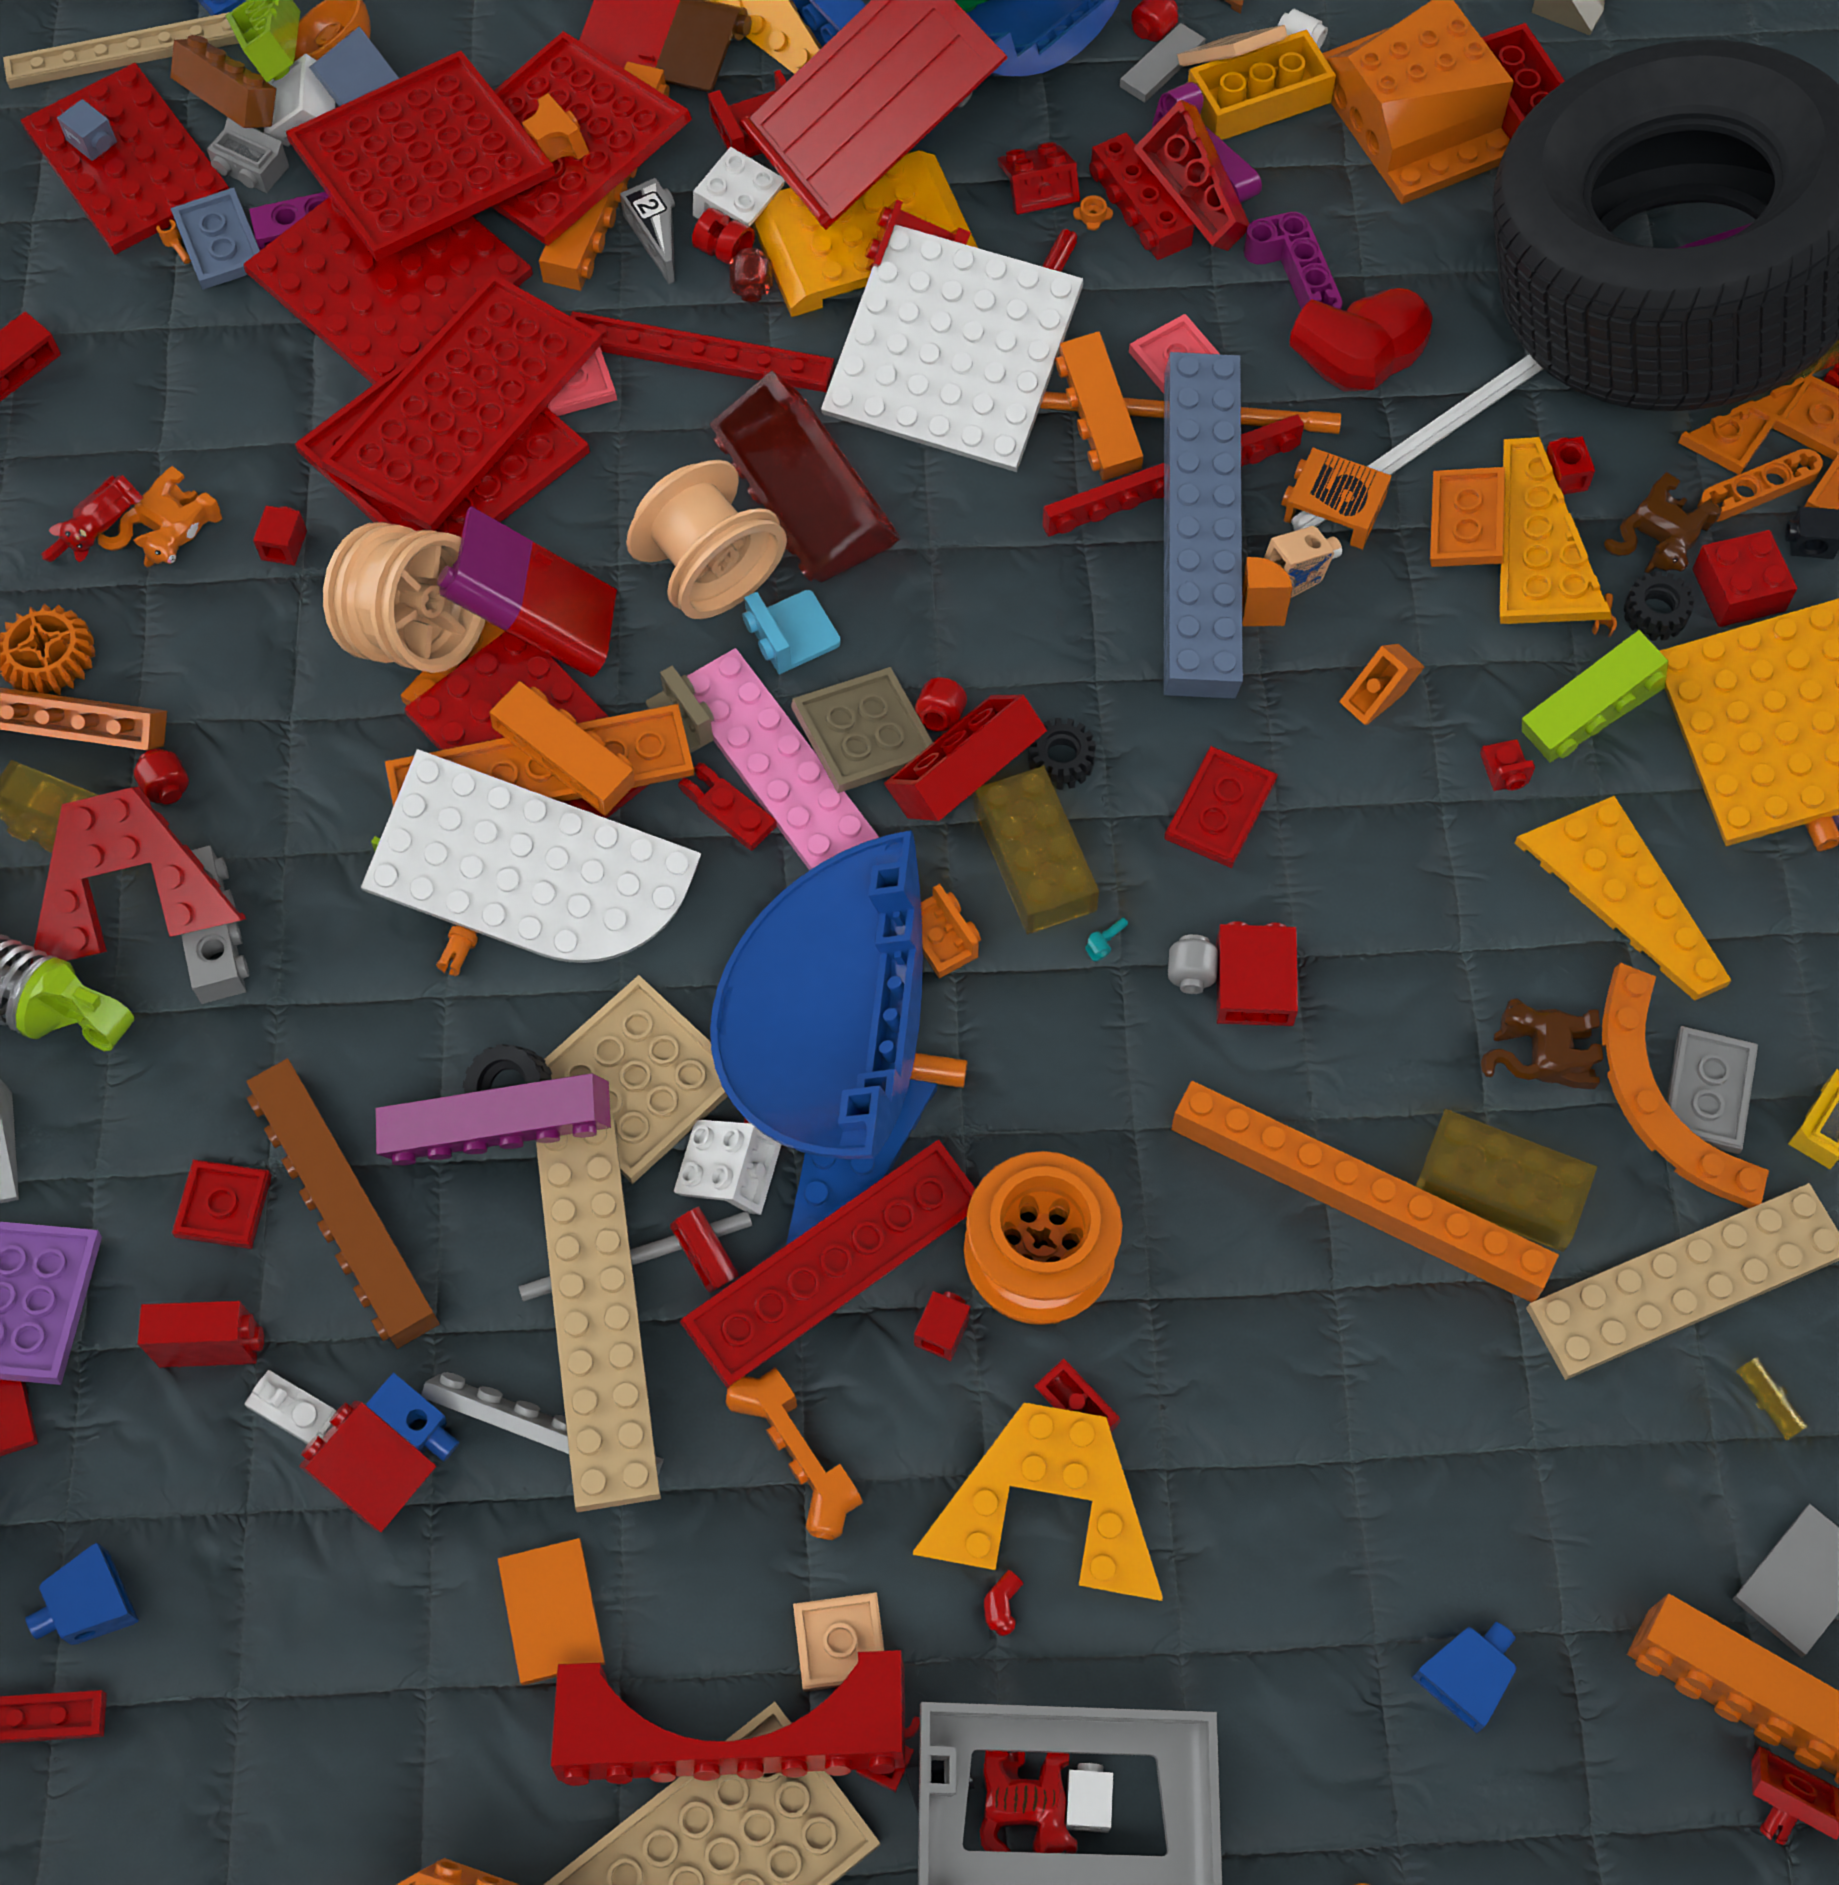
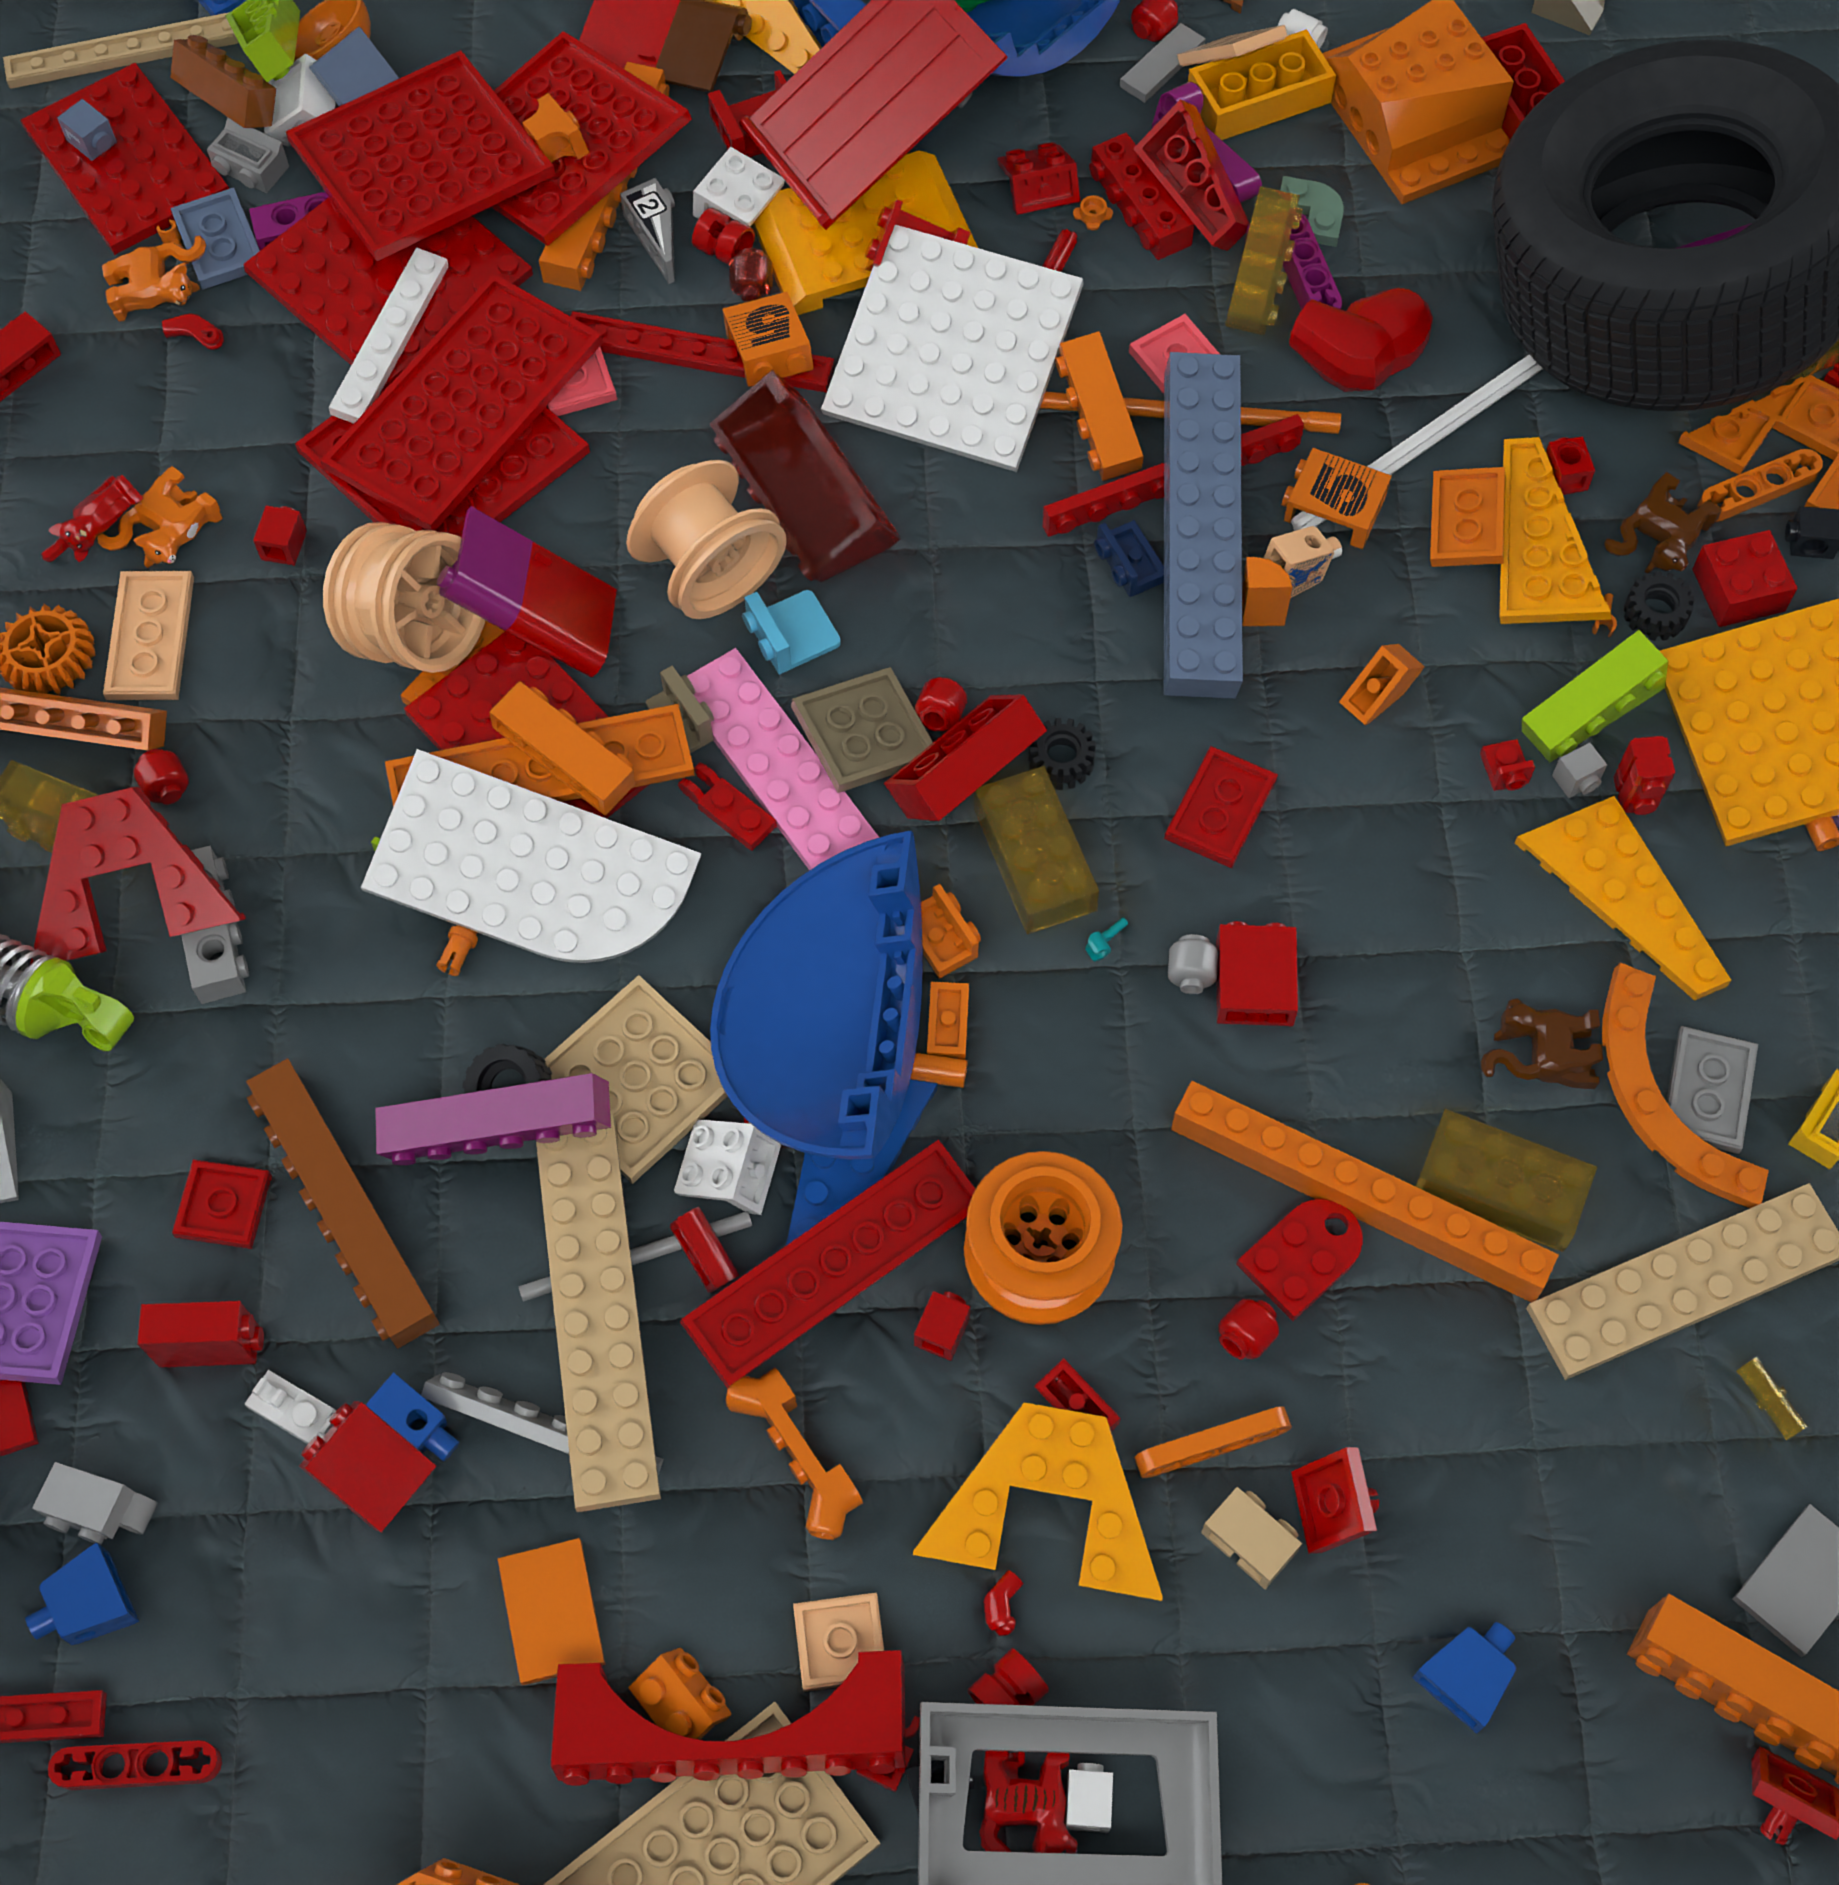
none -> light grey hinge [32,1462,158,1545]
none -> red beam [48,1740,222,1790]
none -> orange animal [102,235,206,322]
none -> light nougat tile [103,571,194,700]
none -> red arm [162,313,224,350]
none -> white plate [329,247,448,423]
none -> orange bracket [628,1648,732,1740]
none -> orange panel [722,292,813,387]
none -> orange plate [927,982,969,1060]
none -> red wheel [967,1648,1049,1706]
none -> dark blue bracket [1094,520,1164,597]
none -> orange beam [1134,1406,1292,1478]
none -> tan piece [1201,1487,1302,1589]
none -> red head [1218,1299,1279,1360]
none -> clear yellow brick [1225,186,1303,335]
none -> red plate [1236,1199,1363,1321]
none -> sand green plate [1276,176,1344,247]
none -> red tile [1291,1447,1380,1554]
none -> light grey plate [1552,743,1607,798]
none -> red brick [1613,736,1676,815]

